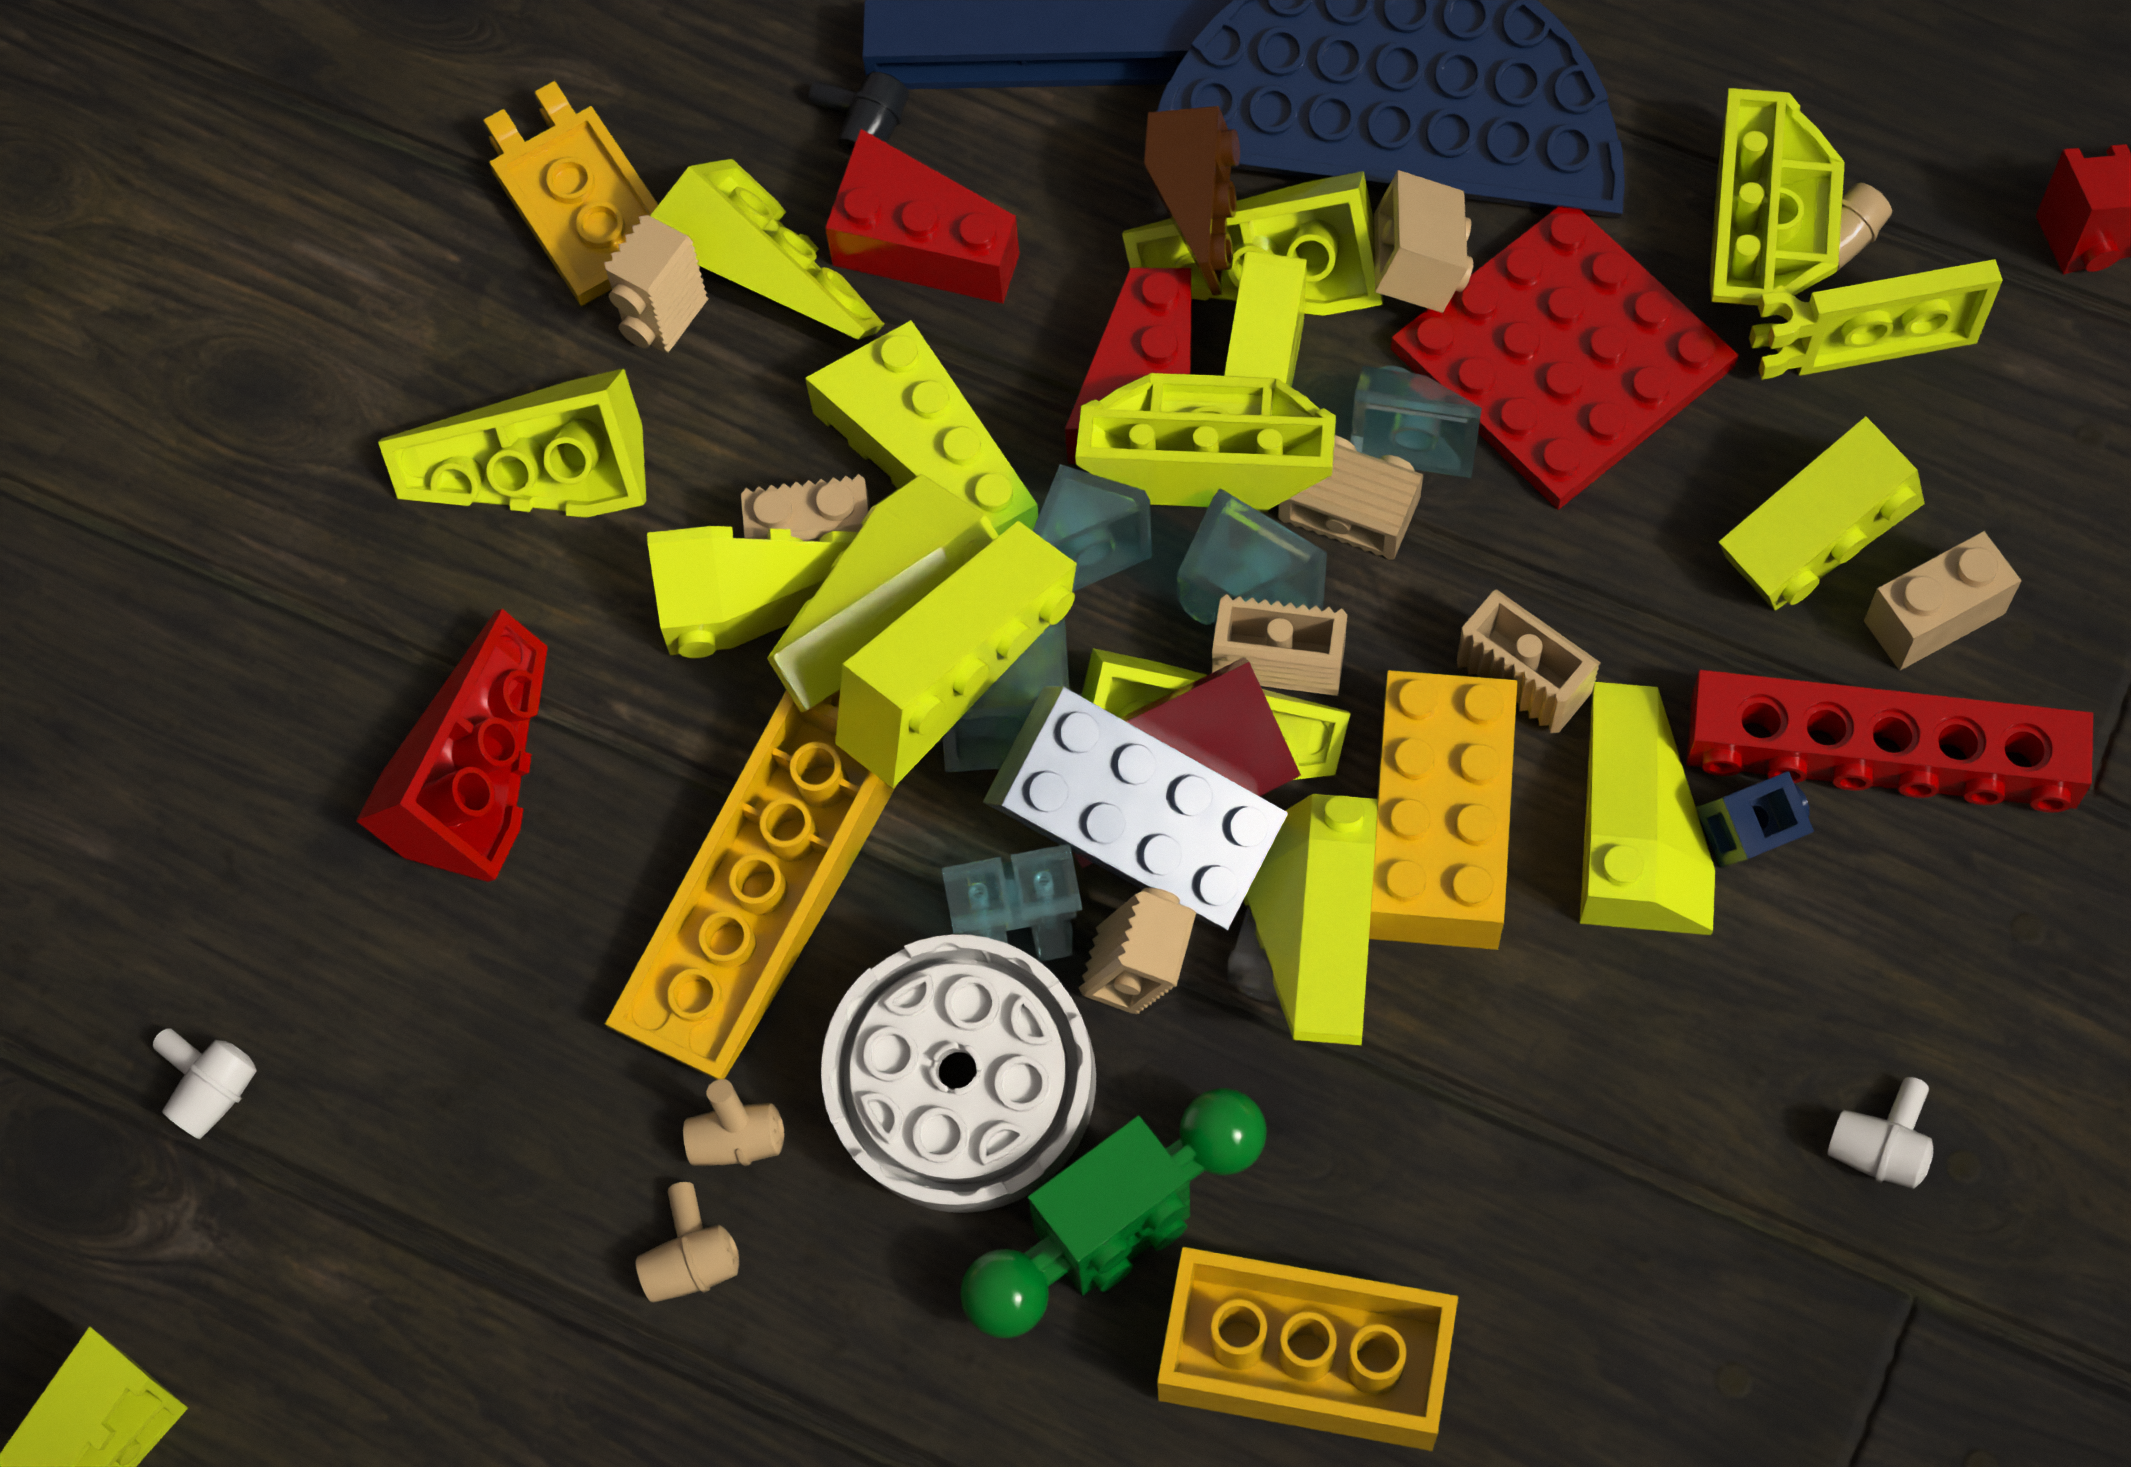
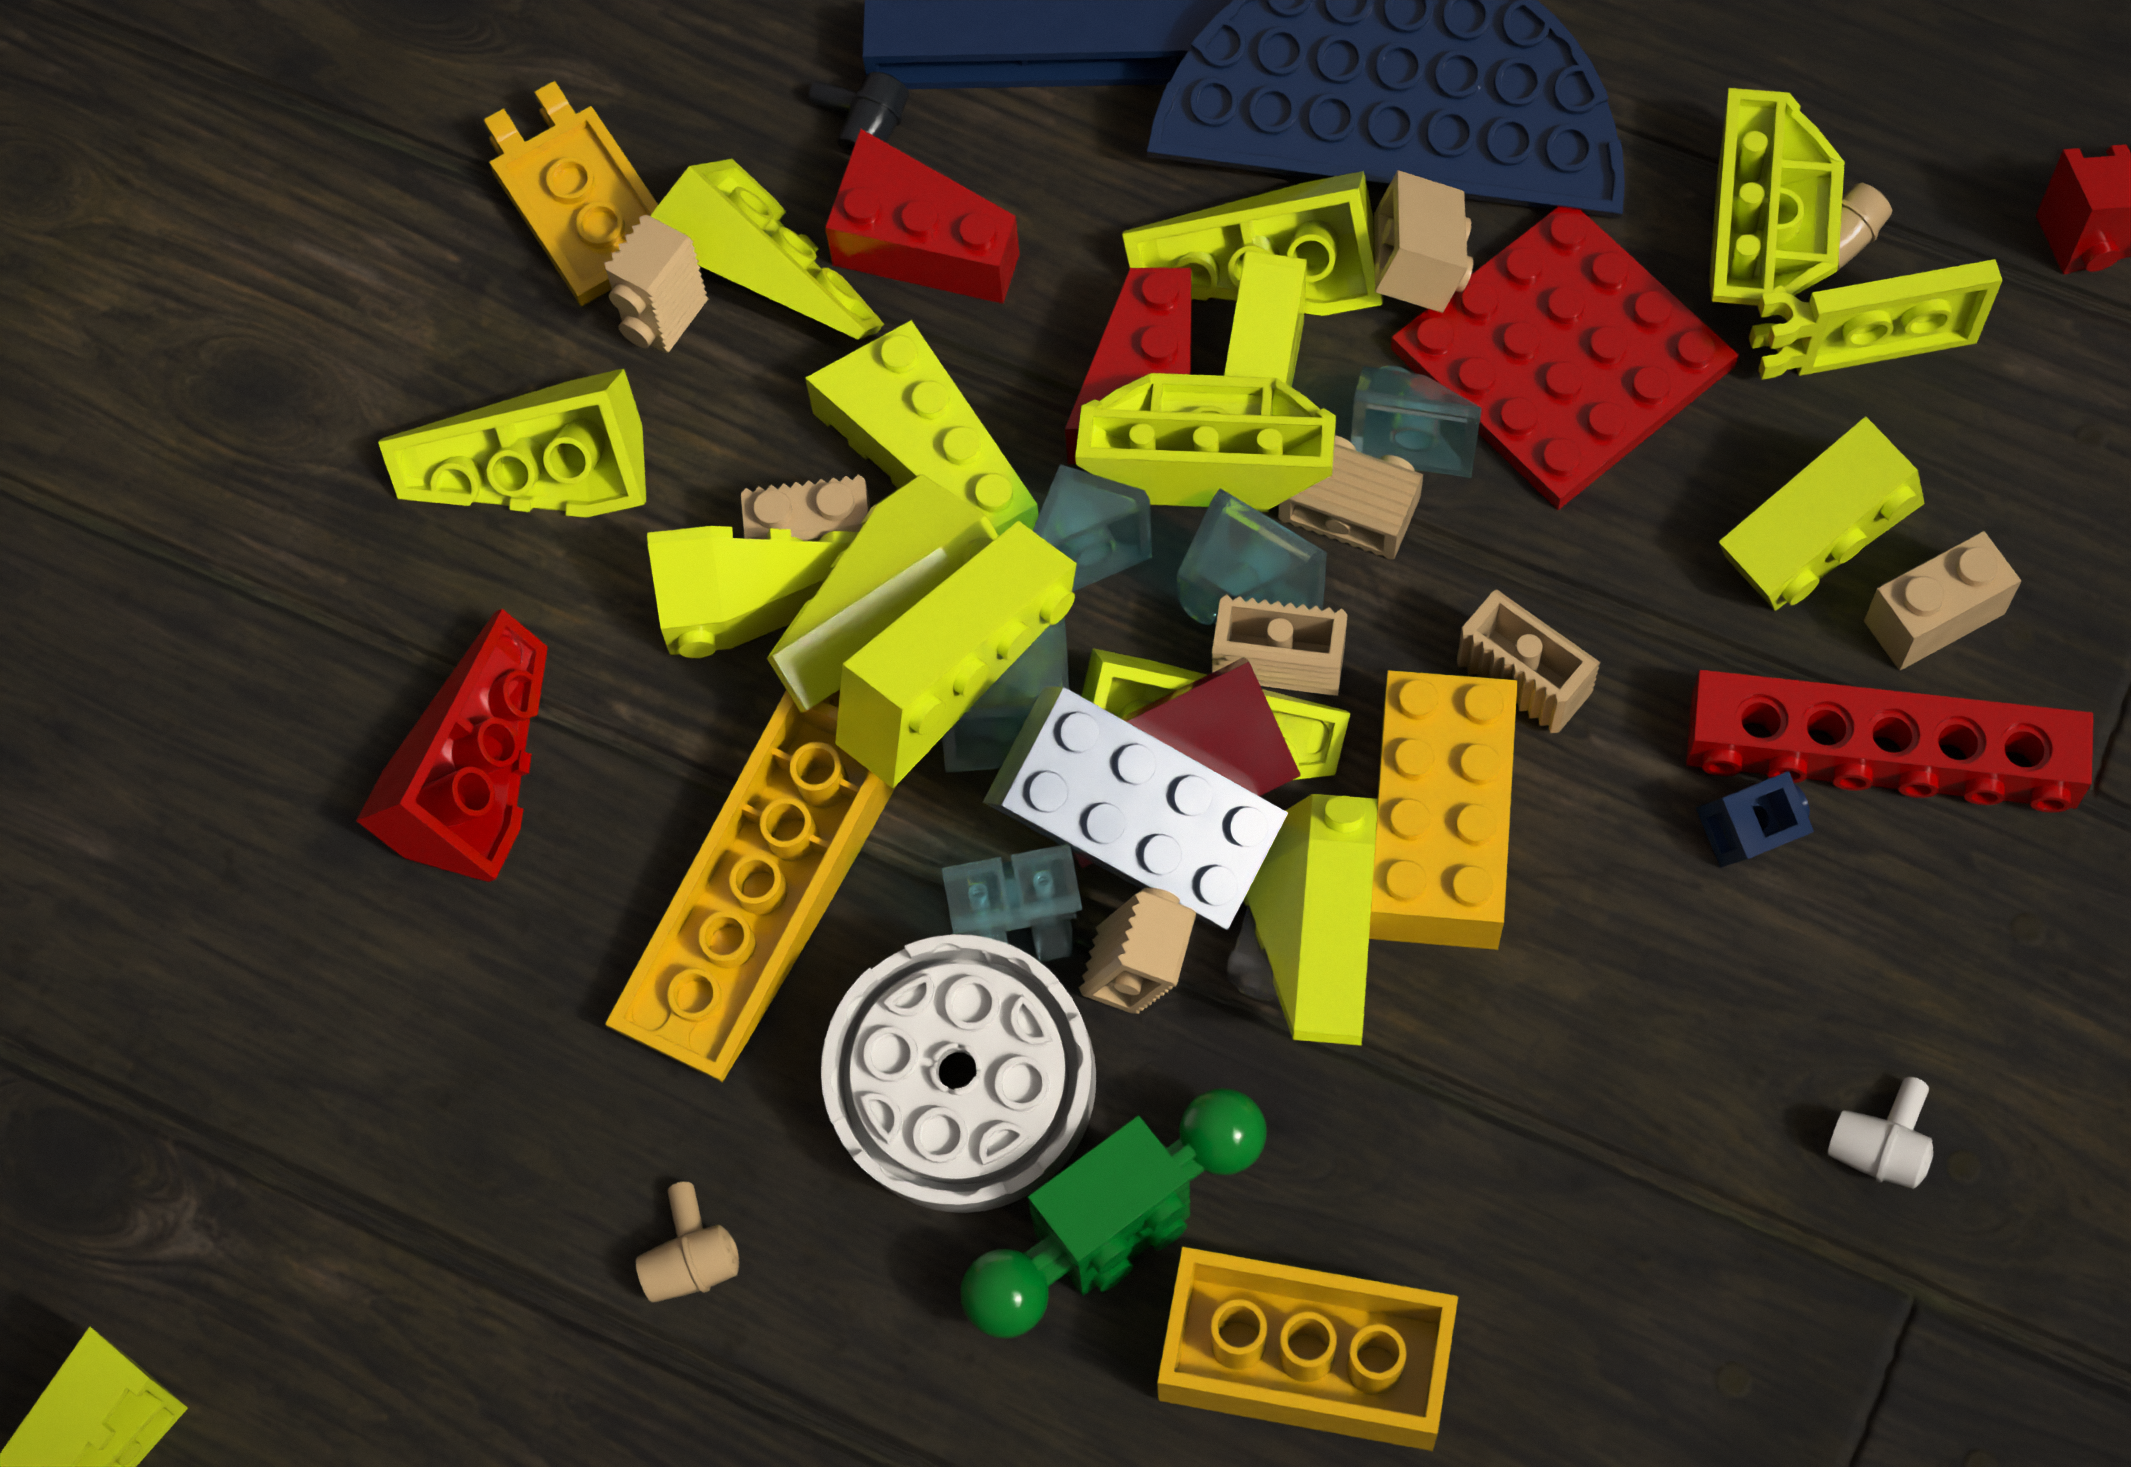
white piece [153,1029,257,1139] -> none
tan piece [683,1079,784,1166] -> none
reddish brown slope [1144,106,1240,295] -> none
neon yellow wedge [1580,682,1715,935] -> none

